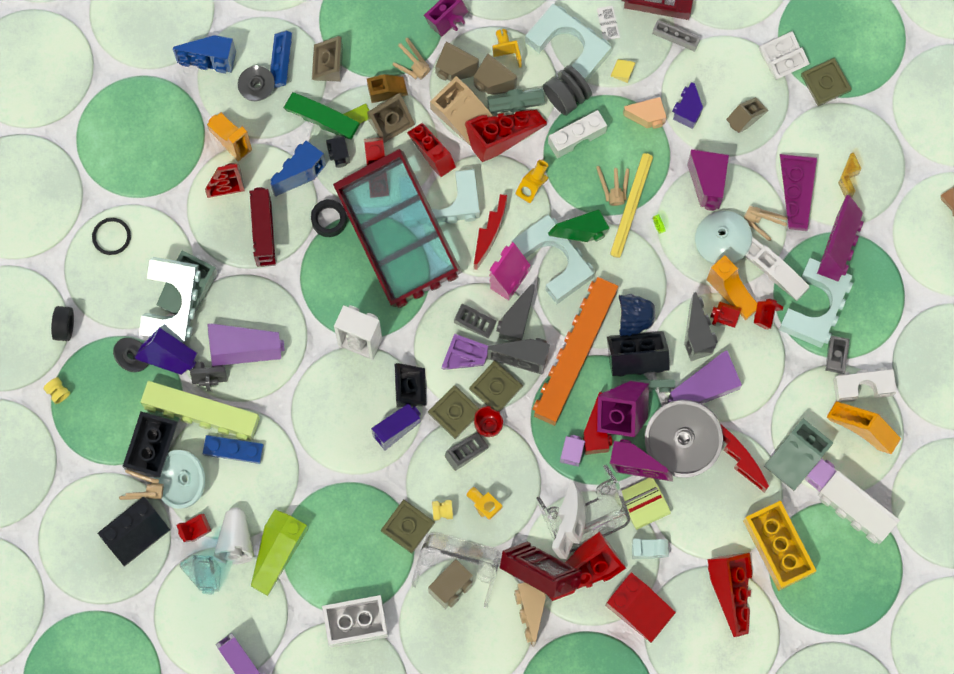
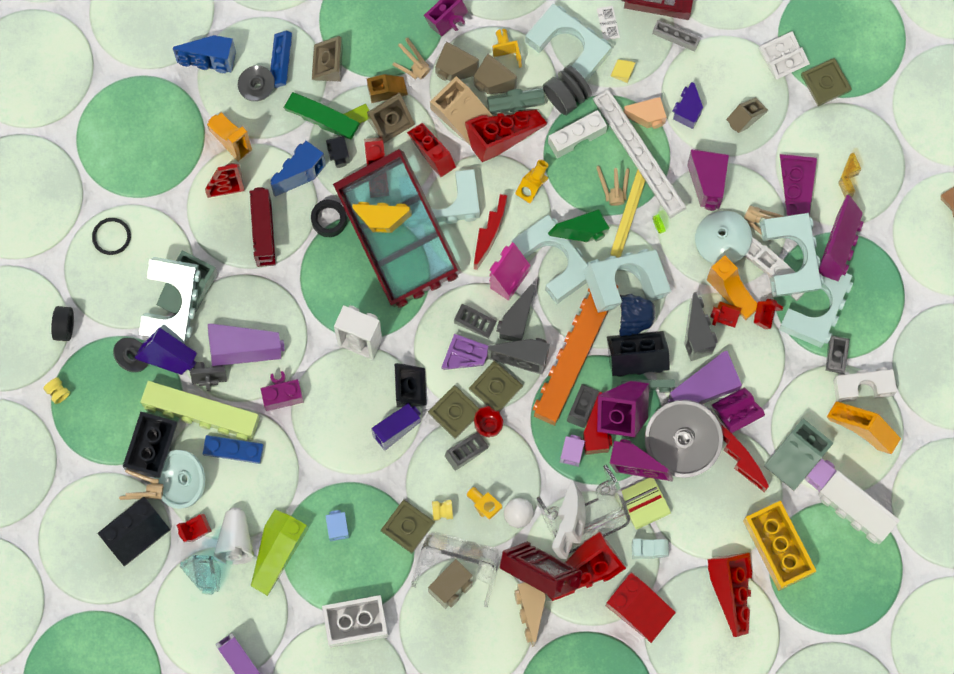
none -> magenta brick [260,371,304,411]
none -> light blue brick [325,510,349,541]
none -> yellow slope [352,202,412,233]
none -> white hair [504,498,534,528]
none -> dark grey slope [567,384,599,428]
none -> light aqua arch [583,249,671,313]
none -> white tile [593,89,686,219]
none -> magenta slope [711,387,765,433]
none -> light aqua arch [760,213,823,297]

